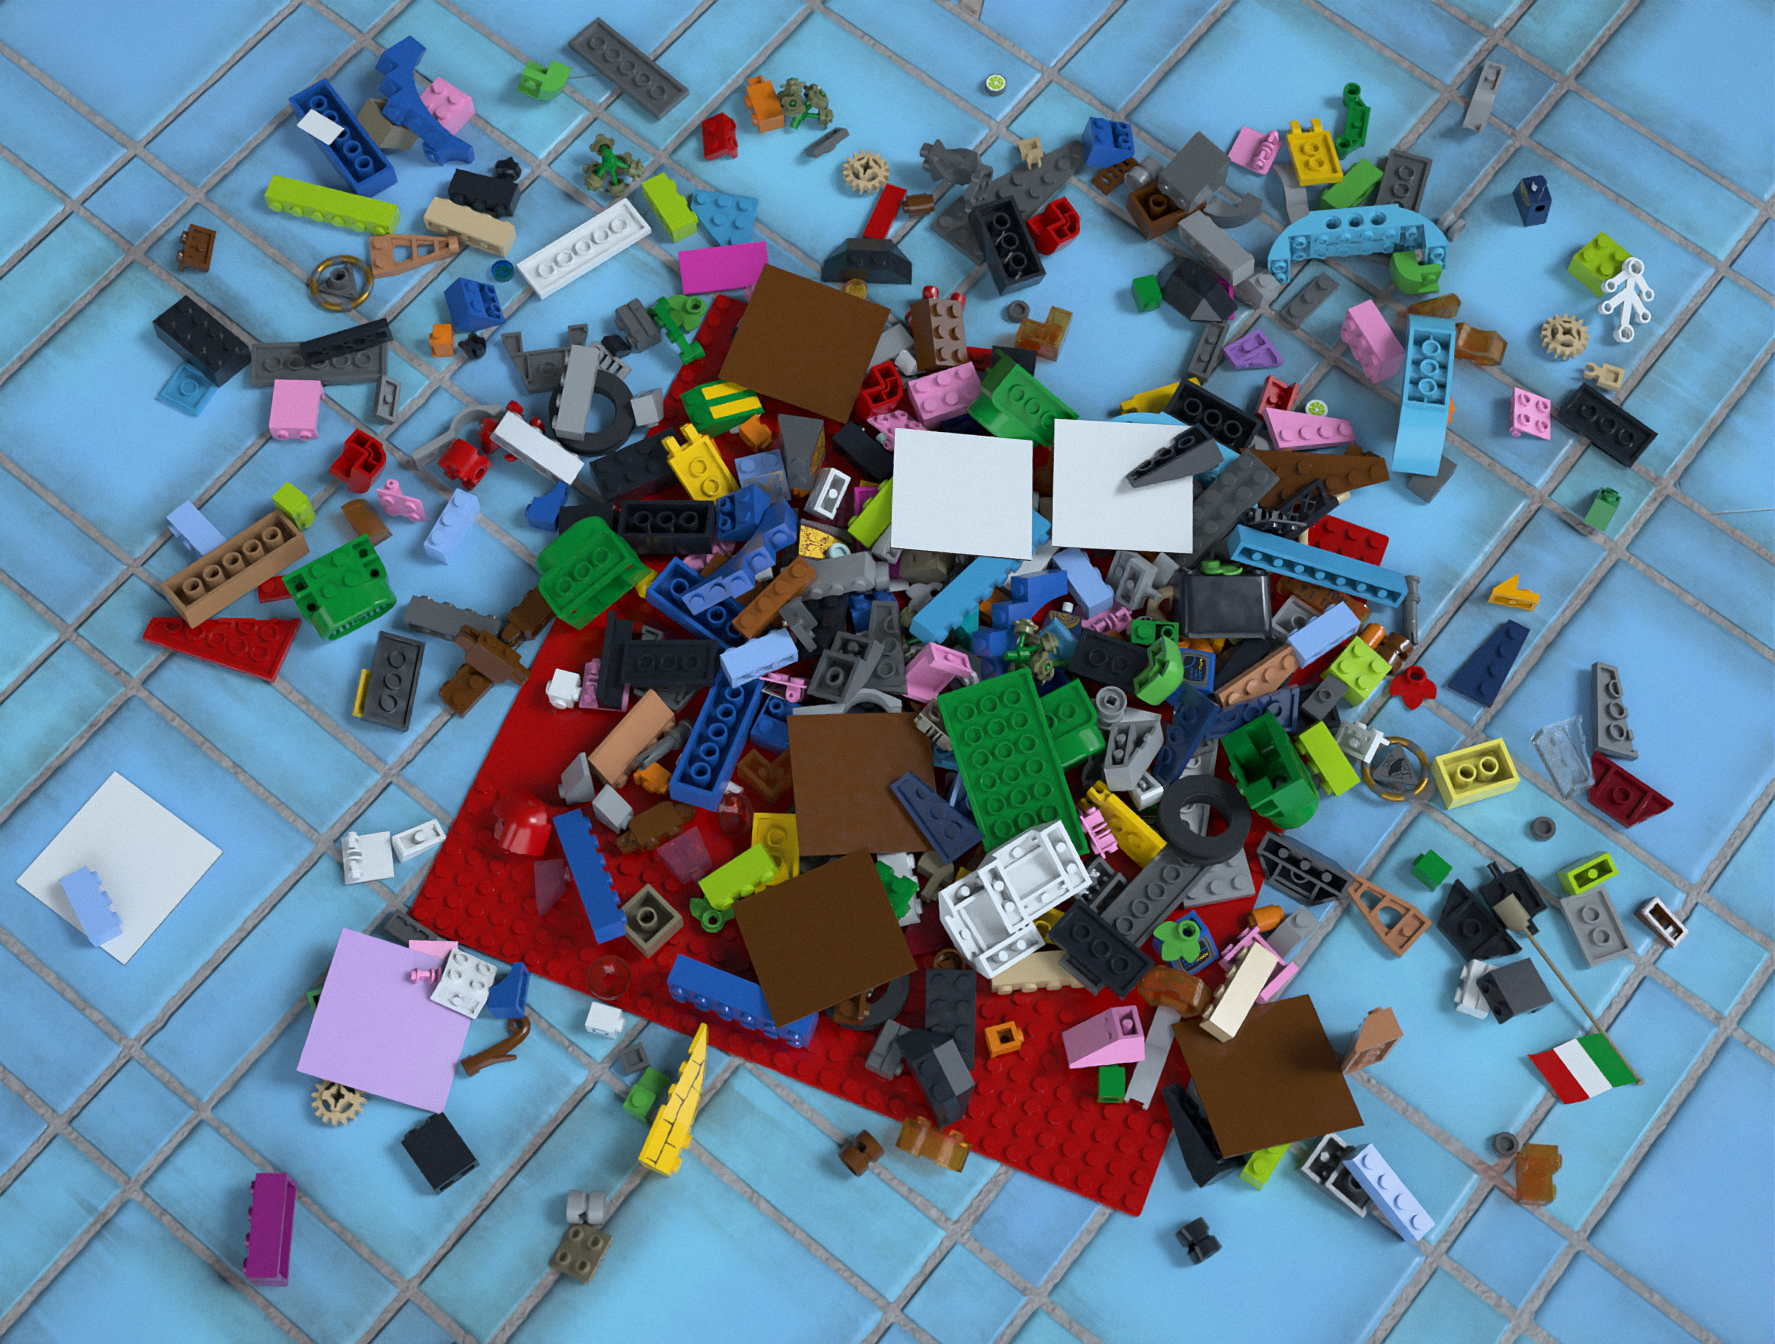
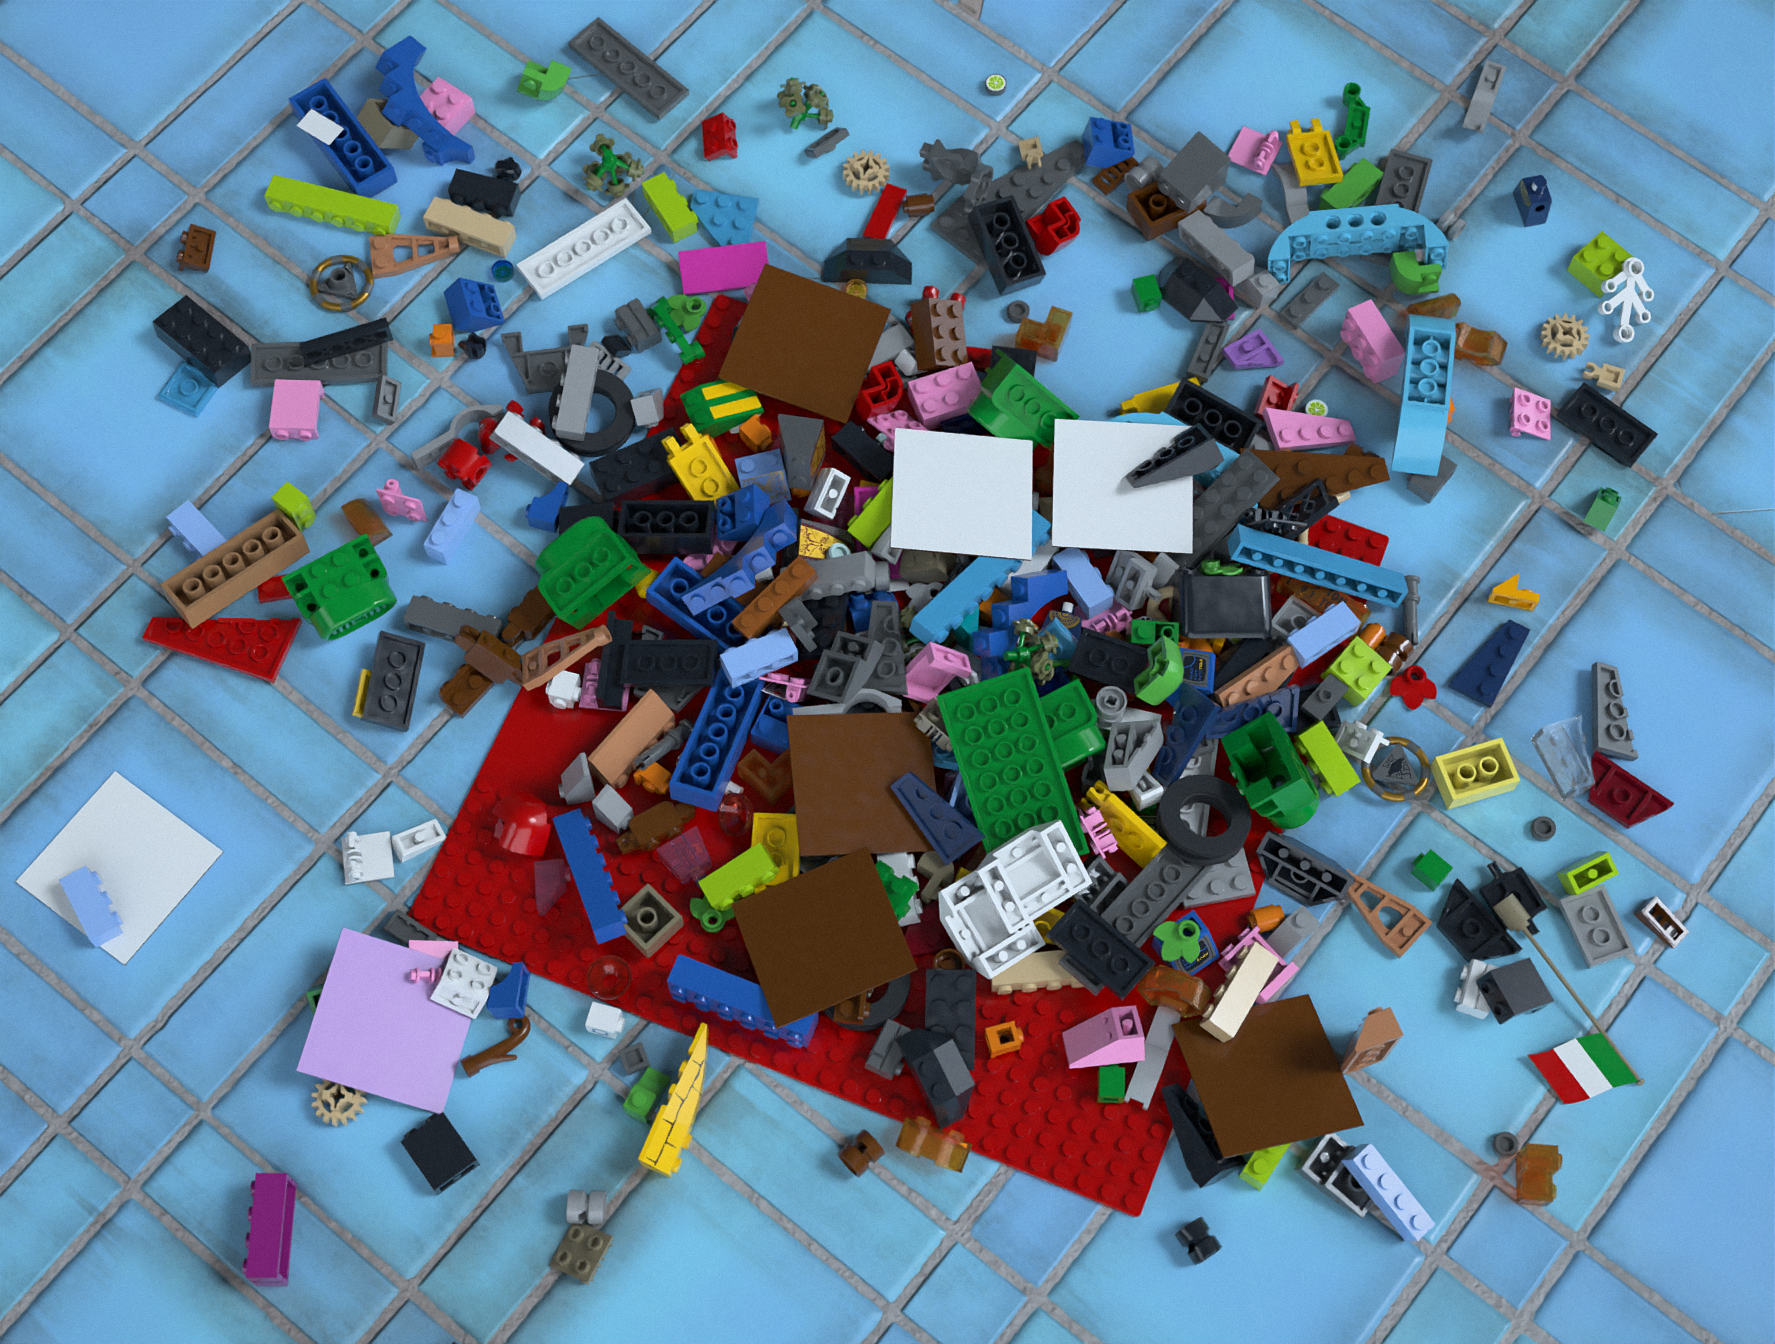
red brick [329,428,387,494] -> none
orange brick [744,75,784,134] -> none
none -> nougat plate [522,625,612,691]

